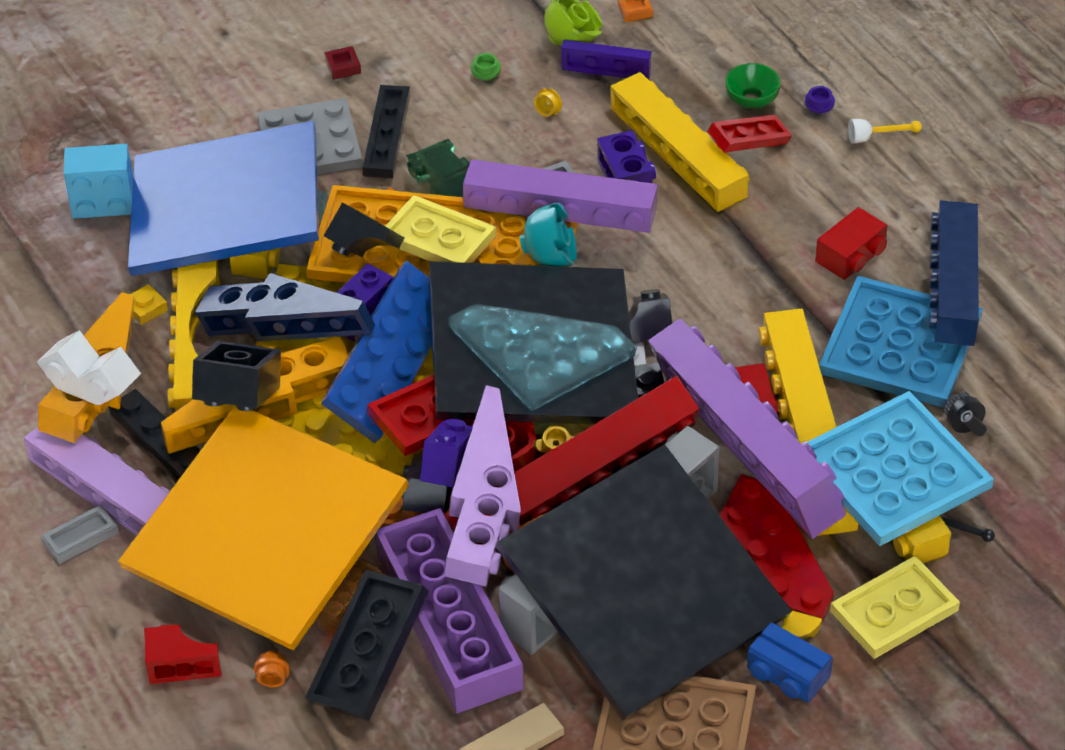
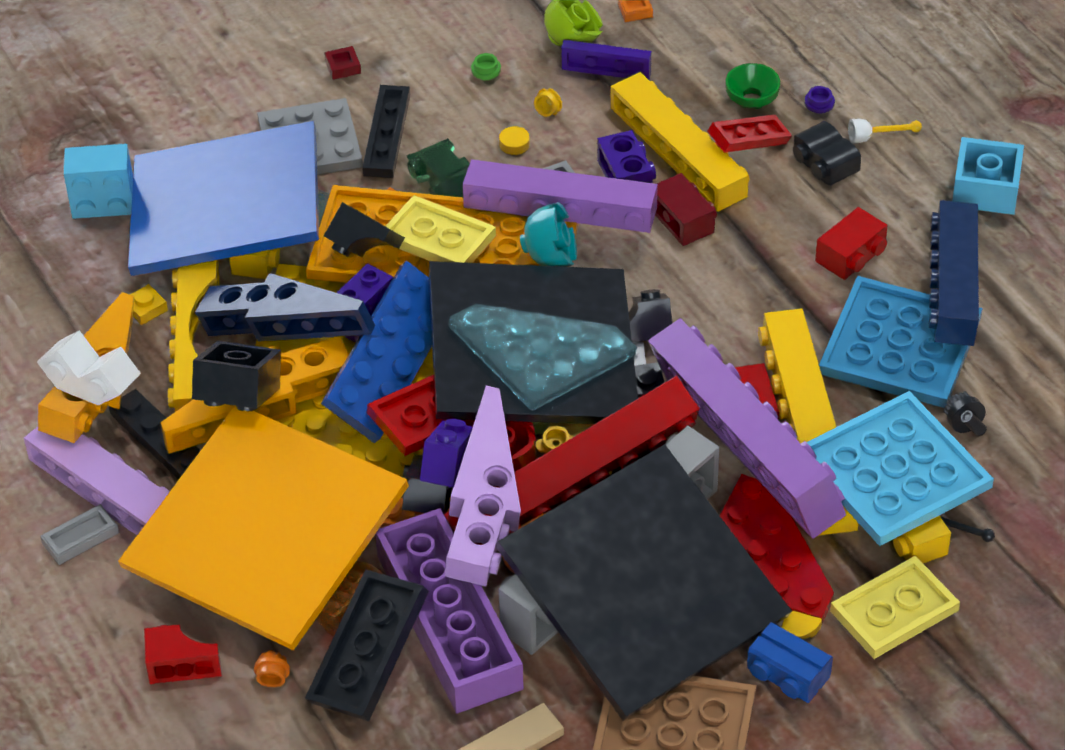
none -> yellow tile [499,126,530,155]
none -> dark red brick [655,173,717,246]
none -> black brick [793,121,861,186]
none -> medium azure brick [952,137,1024,215]

